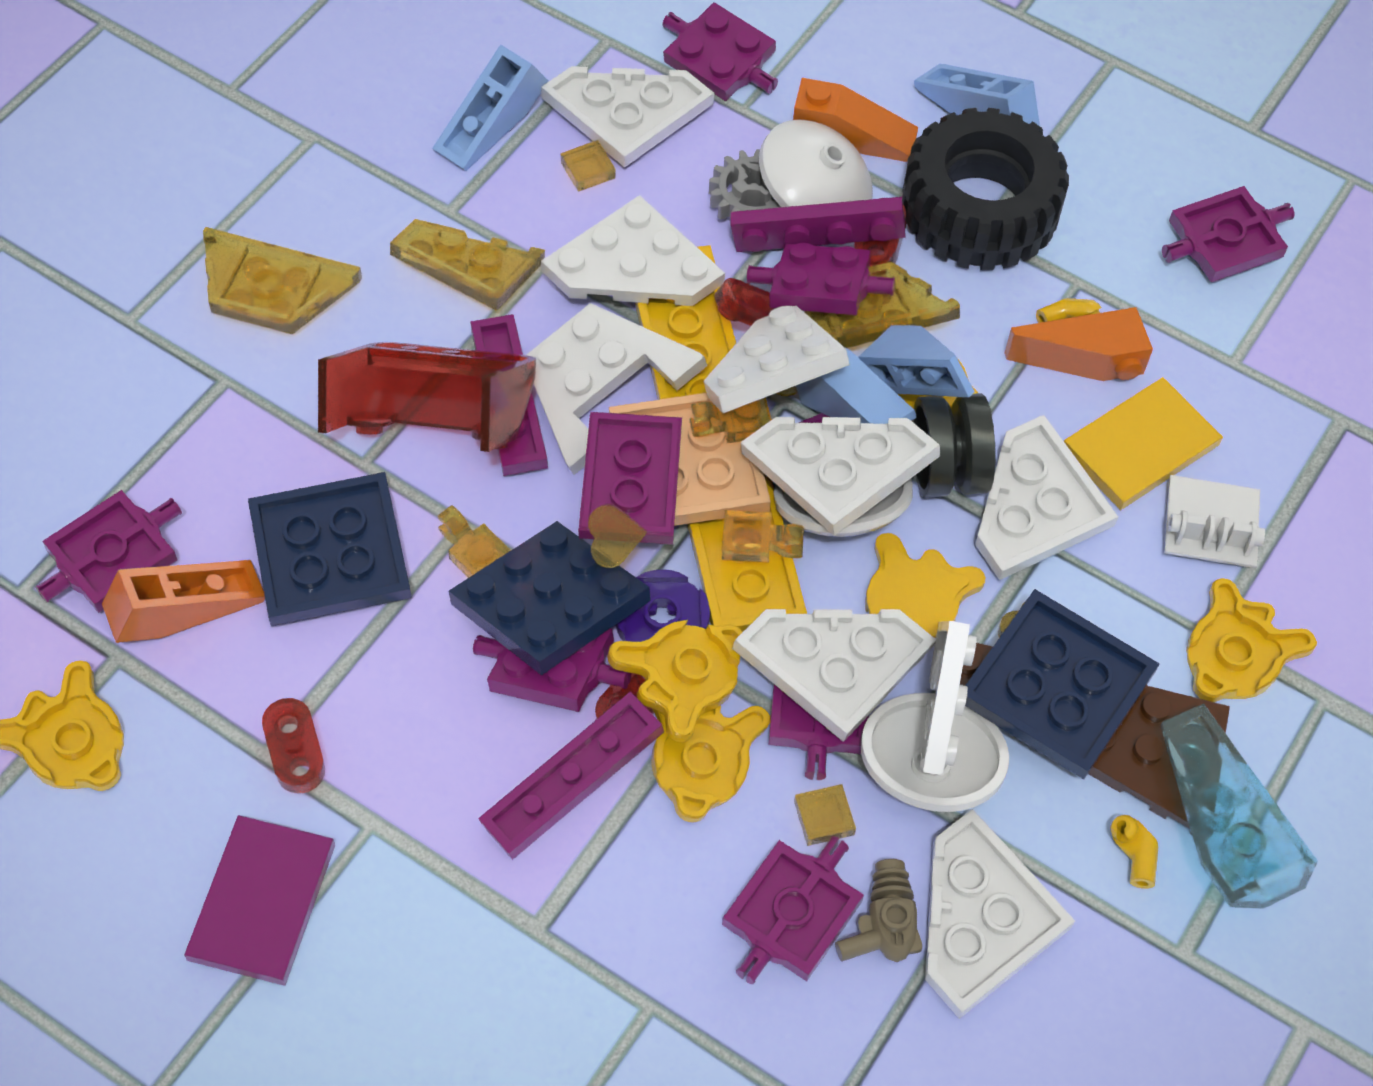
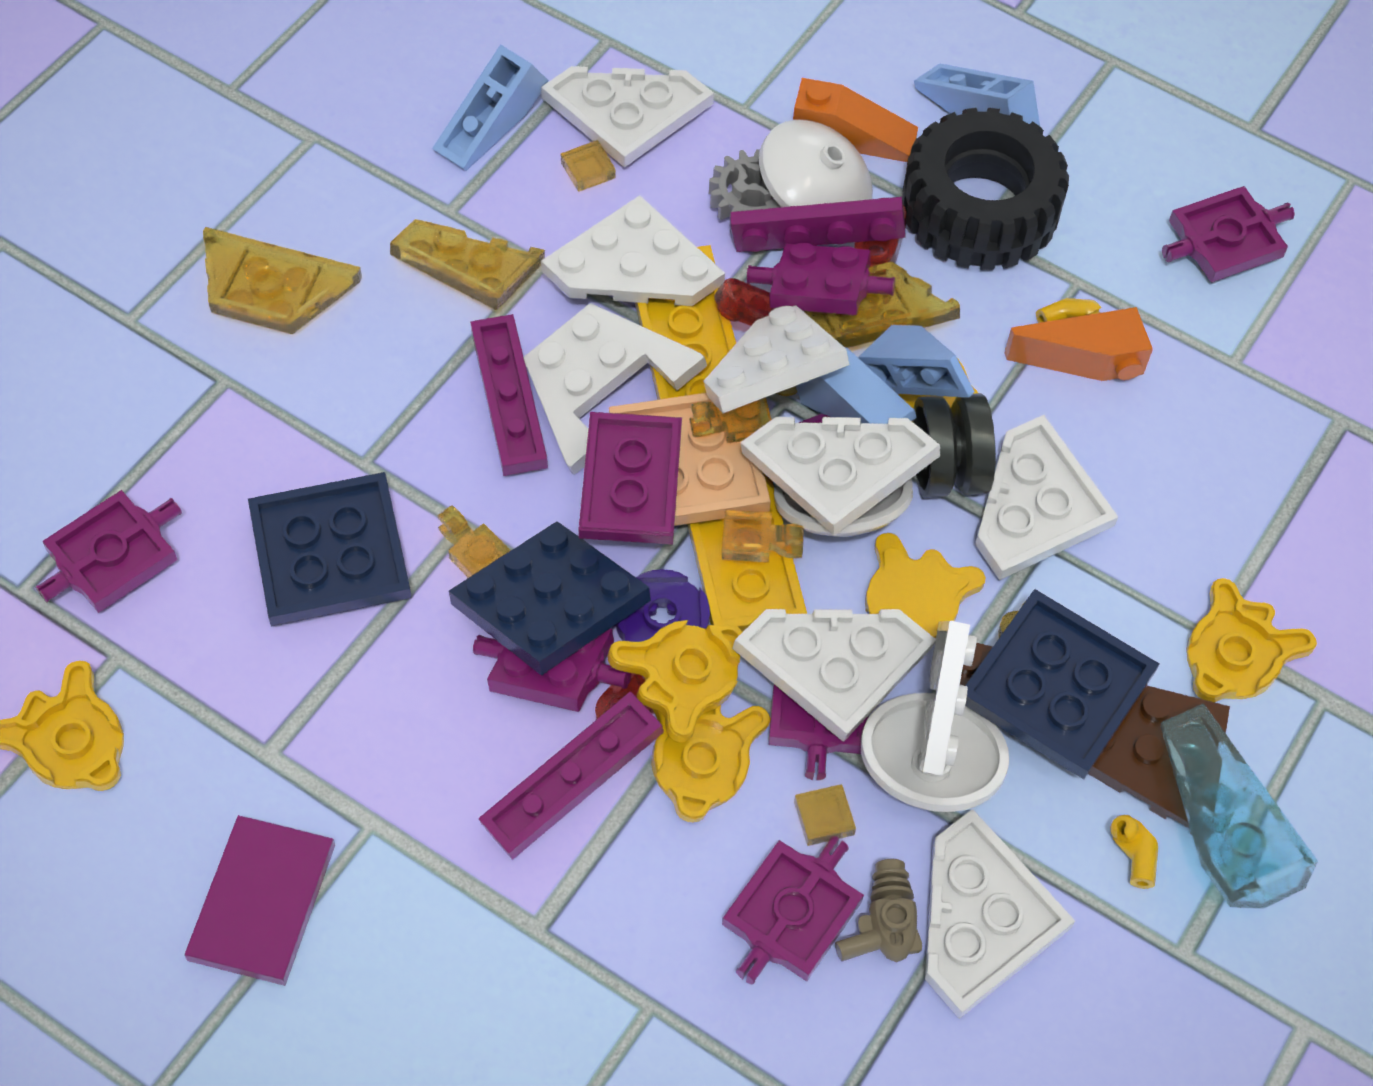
orange slope [102,560,265,643] -> none
clear red plate [262,698,326,794] -> none
clear red windscreen [318,342,536,452] -> none
clear yellow tile [588,504,647,568] -> none
magenta plate [662,2,778,102] -> none
yellow tile [1064,377,1223,511] -> none
white hinge [1164,475,1265,568] -> none

